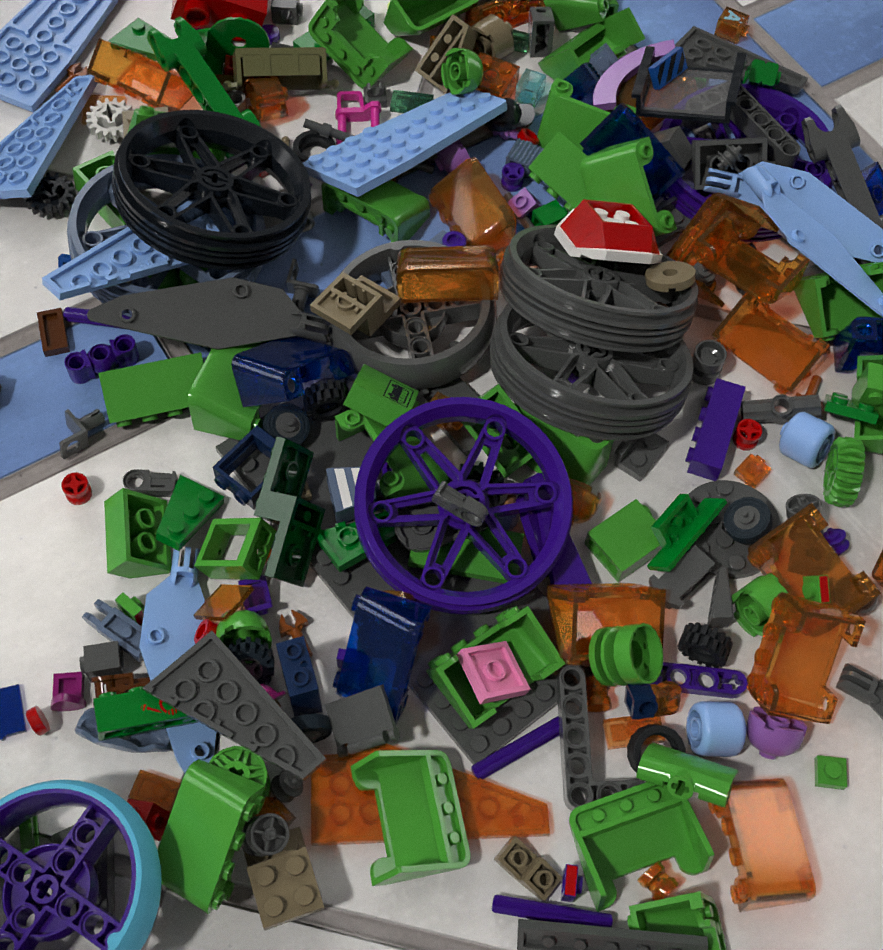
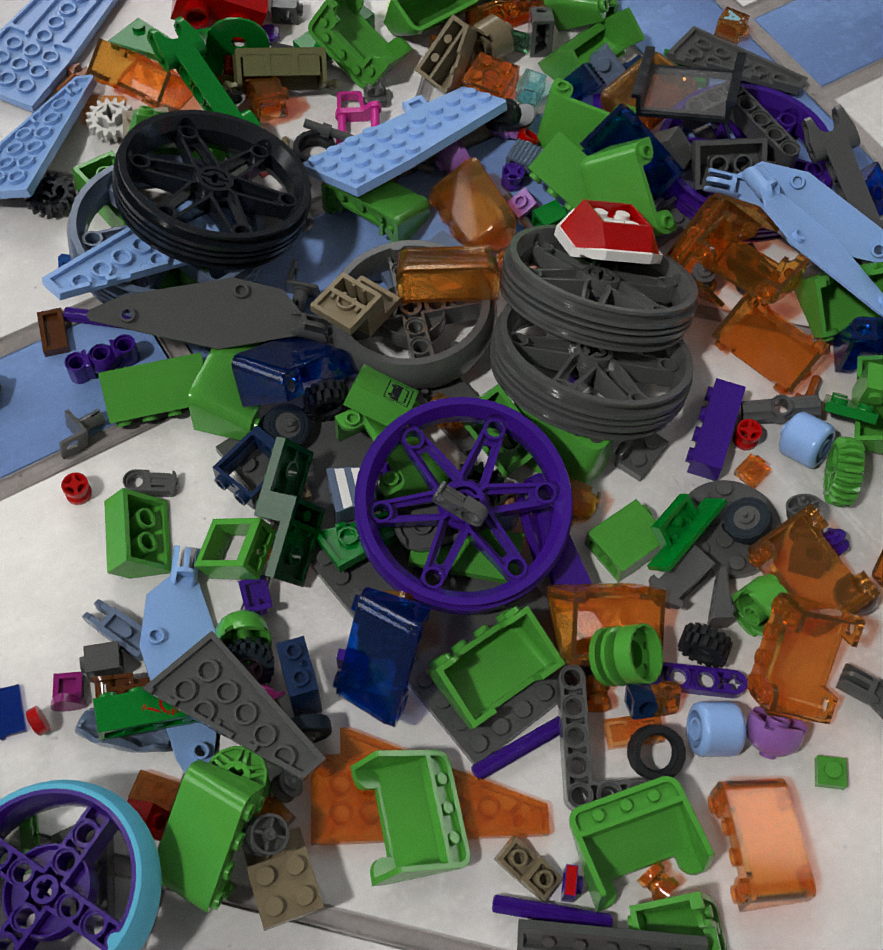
bright green plate [115,592,145,625] -> none
green wing [156,475,225,551] -> none
clear orange piece [193,584,254,621] -> none
red tile [194,619,218,644] -> none
dark orange bar [279,610,313,658] -> none
dark grey piece [325,685,400,758] -> none
clear green tile [390,90,434,113] -> none
bright green cylinder [441,48,483,95] -> none
dark purple tile [442,231,466,253] -> none
bright pink tile [457,641,530,705] -> none
medium lavender tile [593,39,675,111] -> none
bright green panel [636,742,739,808] -> none
dark tan tile [645,261,696,293] -> none
blue tile [648,47,688,90] -> none
dark grey wheel [692,339,727,386] -> none
dark grey wheel [717,144,742,170] -> none
green brick [742,59,781,89] -> none
bright green plate [802,575,830,604] -> none

